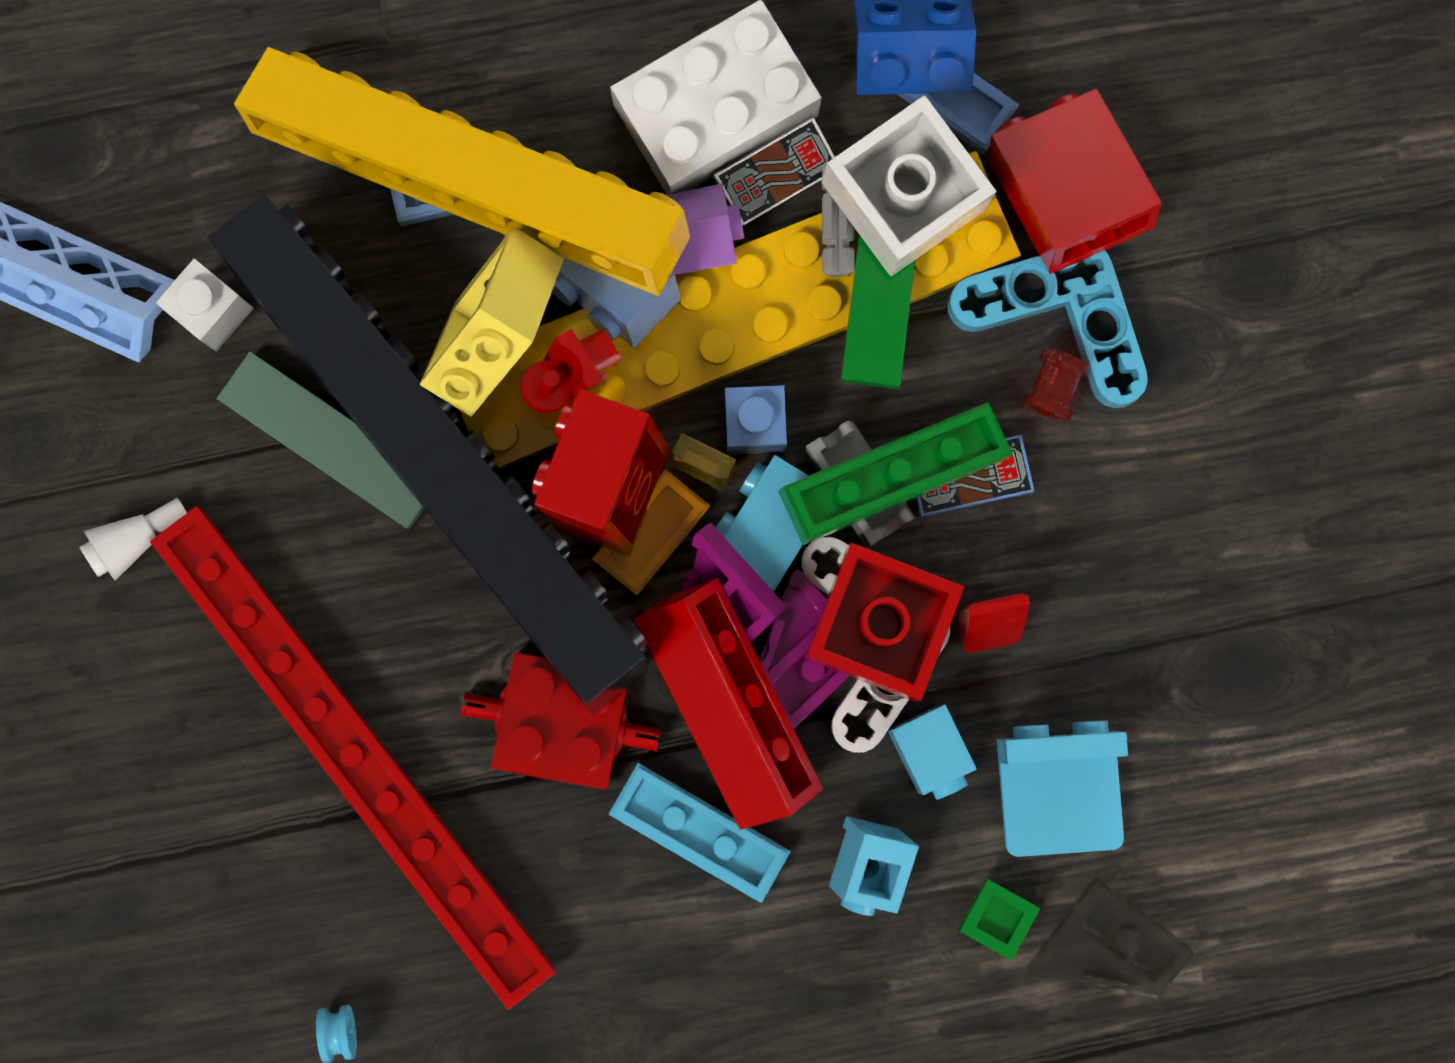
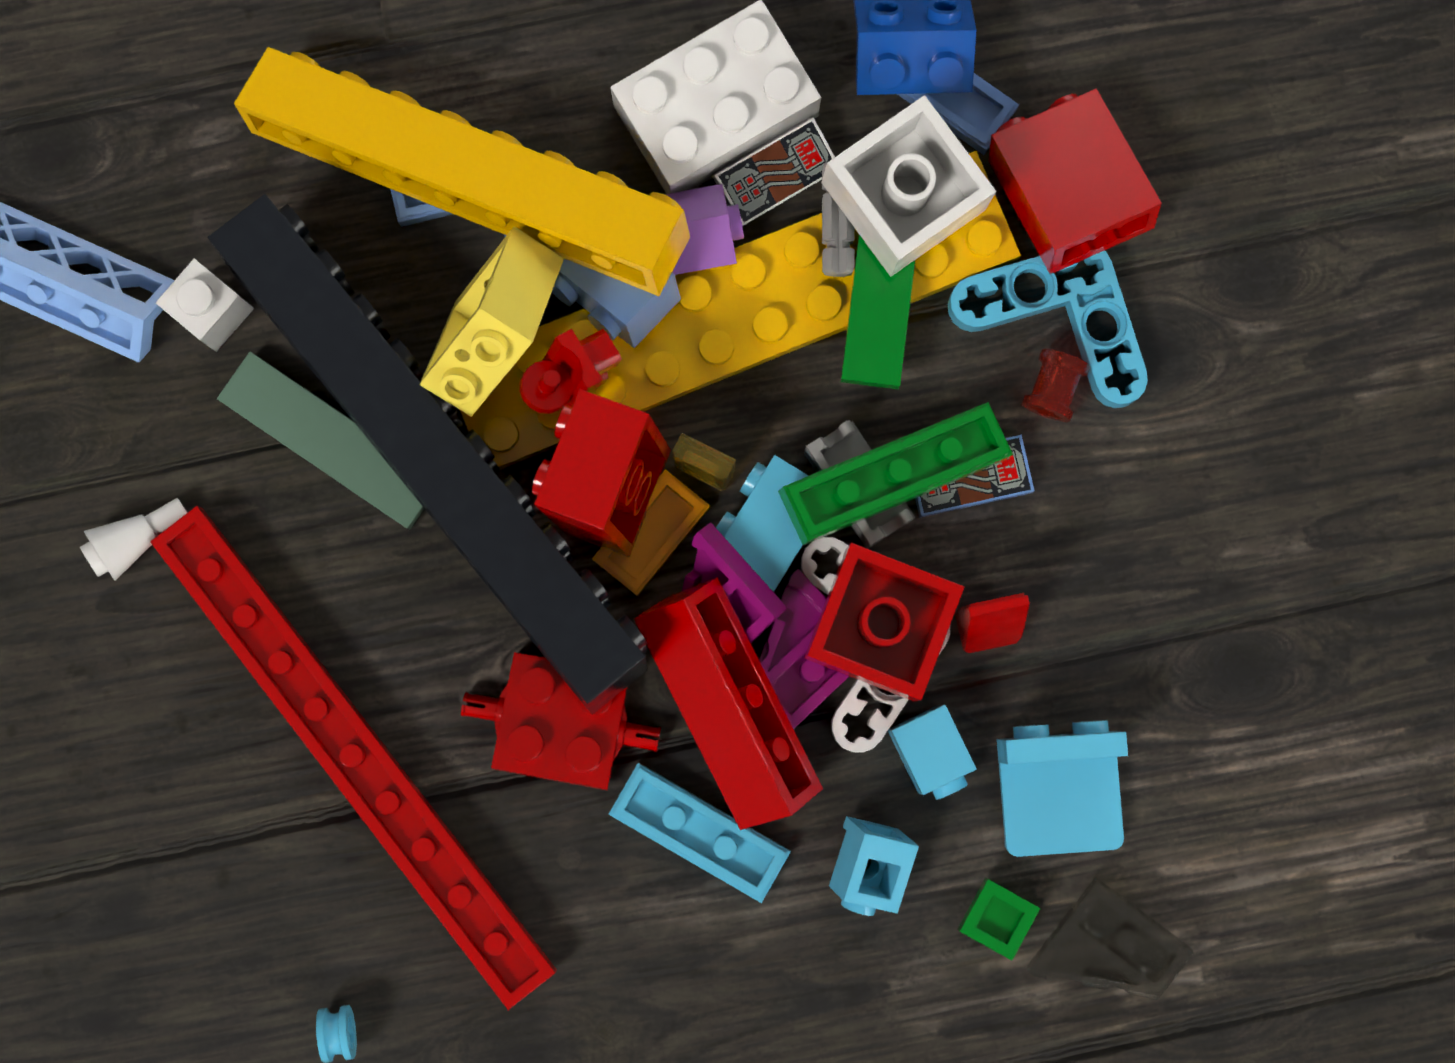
medium blue brick [725,385,787,455] -> none

